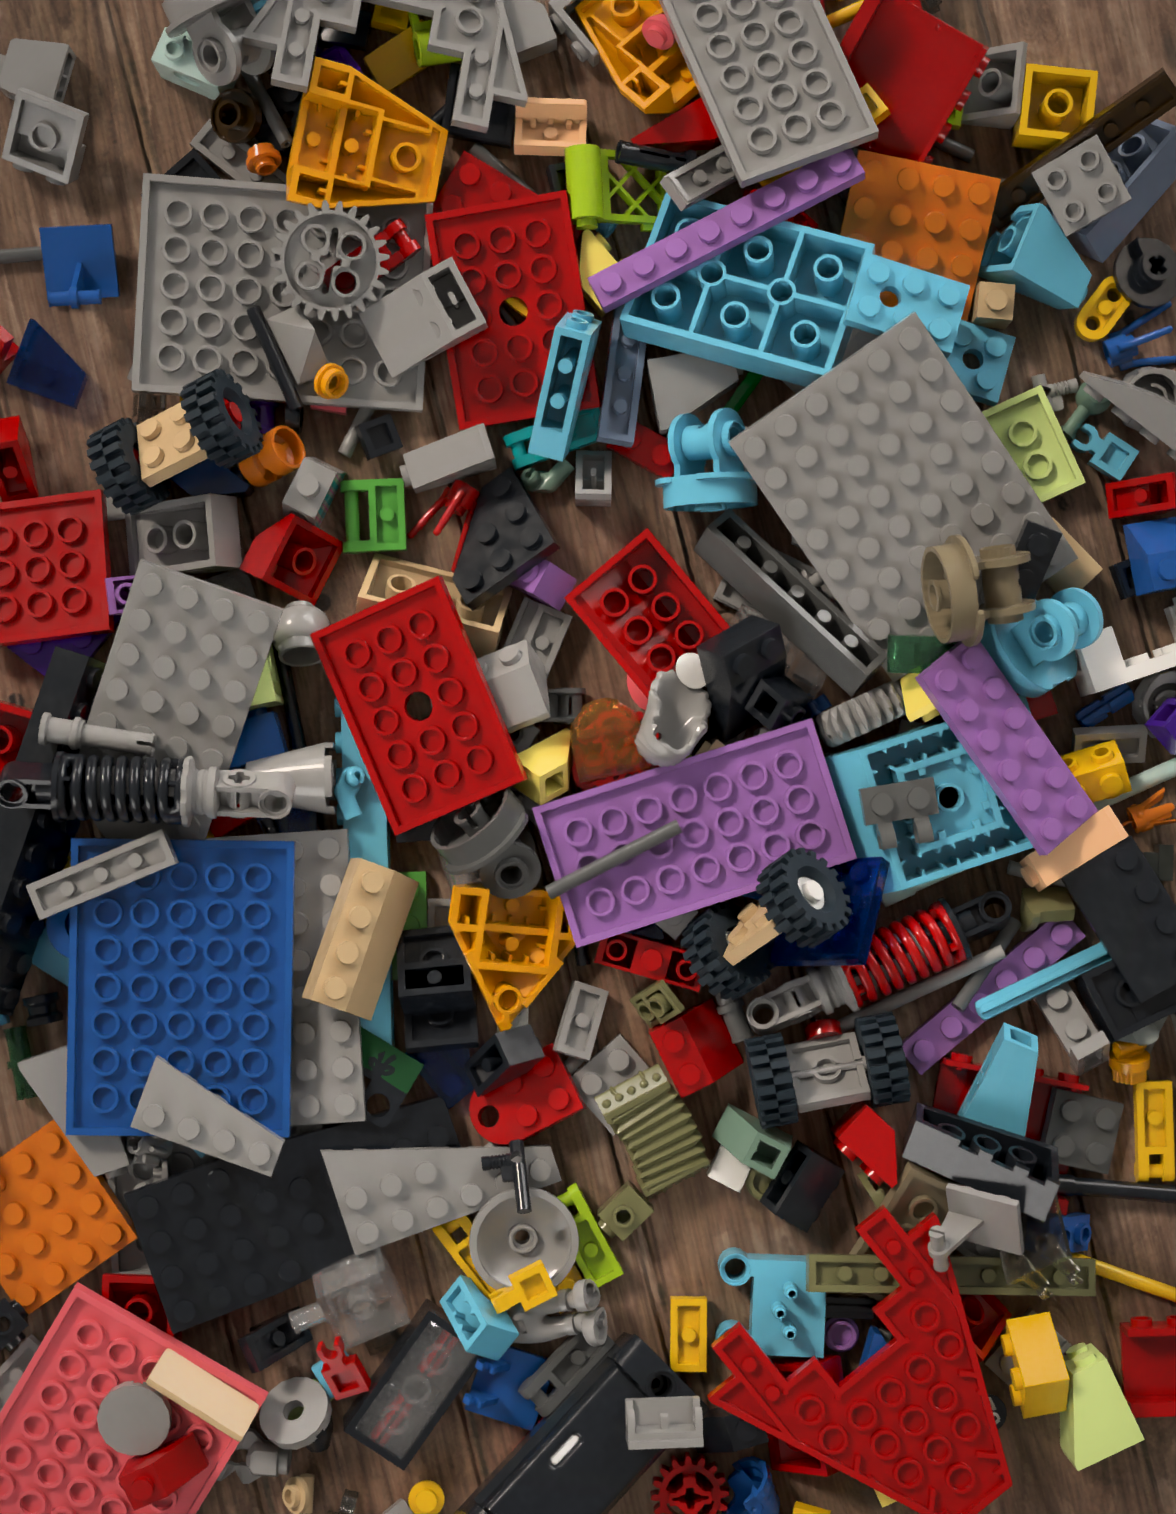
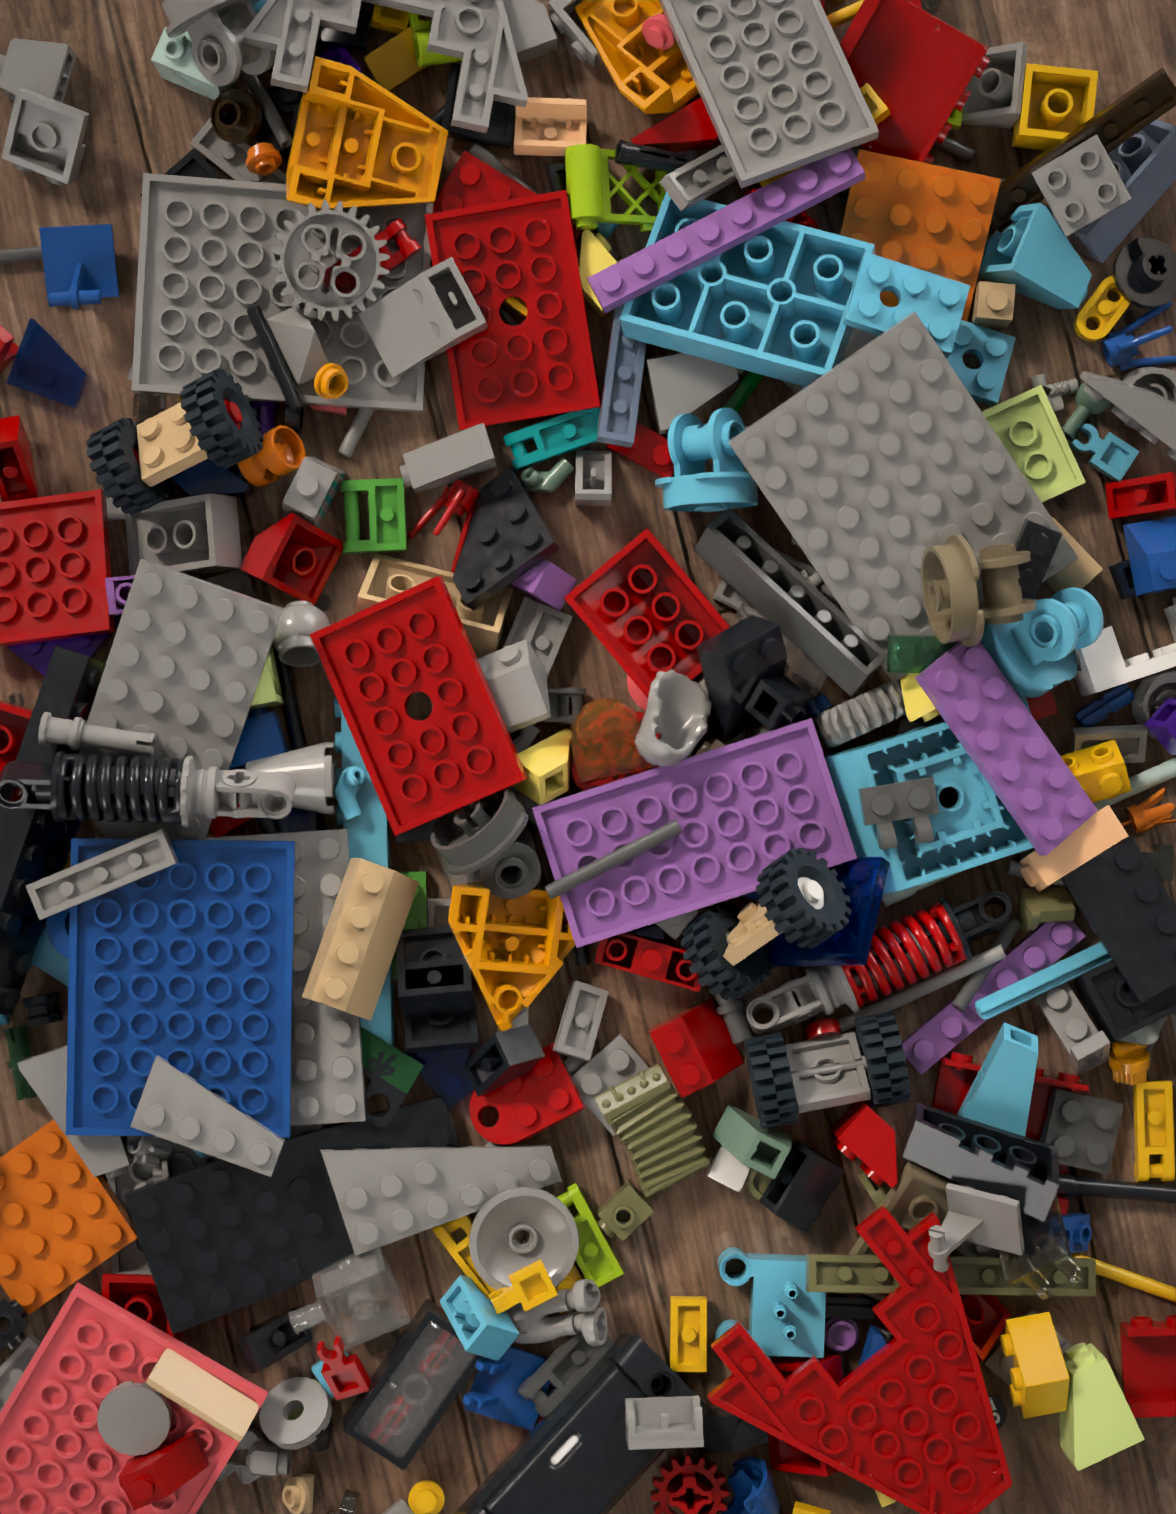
black plate [355,413,403,460] -> none
black hose [481,1139,532,1214] -> none
medium azure slope [527,309,602,462] -> none
olive slope [629,979,685,1028] -> none
white sticker [676,653,706,689] -> none

